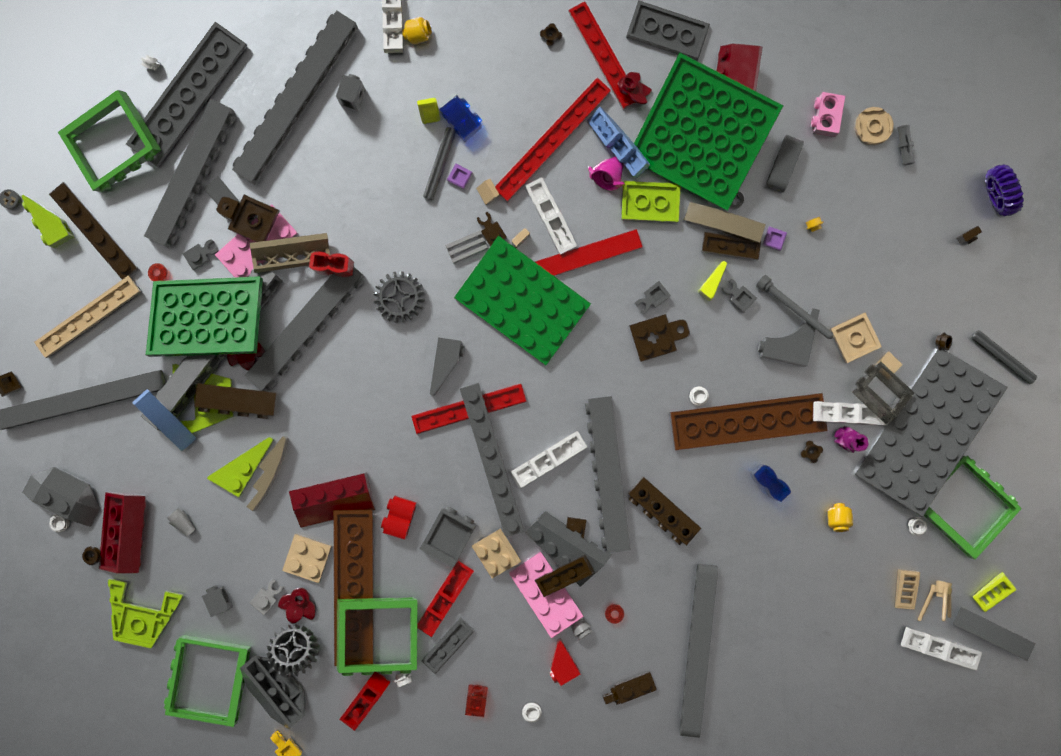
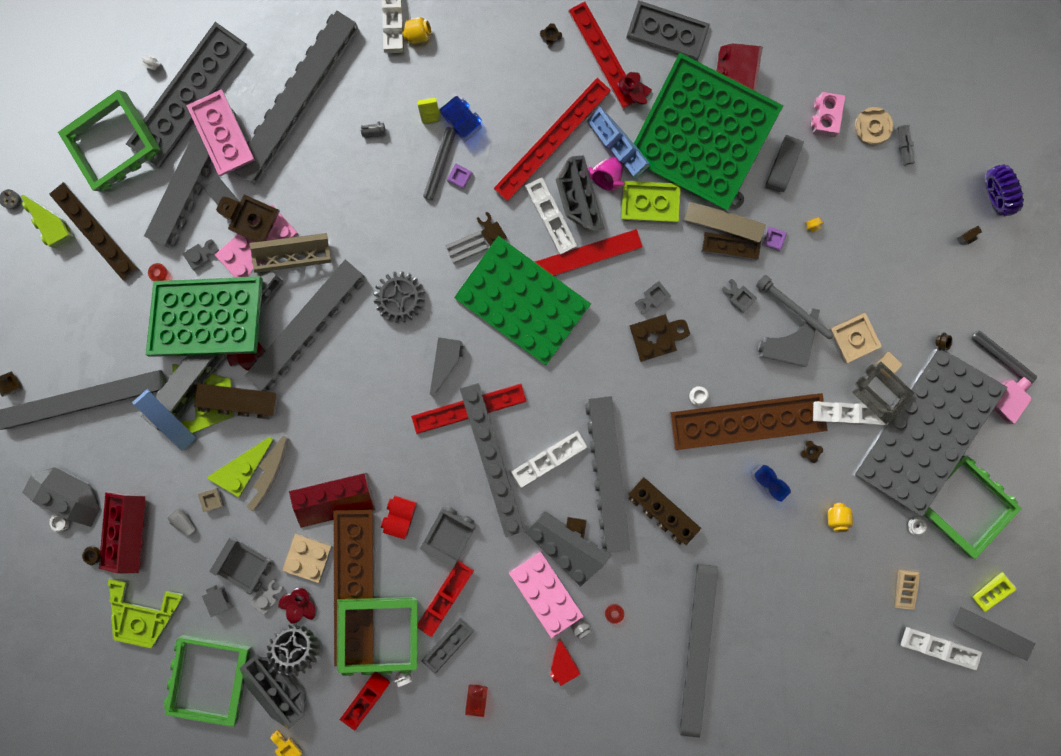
tan plate [34,276,141,358] -> none
red brick [309,252,354,277] -> none
dark grey brick [336,74,366,111] -> none
tan plate [472,528,521,578] -> none
tan tile [476,179,499,205] -> none
tan tile [512,228,530,248] -> none
white plate [522,702,541,722] -> none
dark brown plate [535,555,595,597] -> none
dark brown hinge [602,671,657,705] -> none
neon yellow slope [698,261,727,301] -> none
magenta connector [834,426,869,453] -> none
tan plant [918,580,952,622] -> none
none -> bright pink plate [187,89,255,176]
none -> dark tan plate [198,488,223,512]
none -> dark grey panel [209,537,272,595]
none -> dark grey pin [361,121,386,137]
none -> dark grey wedge [556,155,605,232]
none -> bright pink torso [993,377,1032,424]

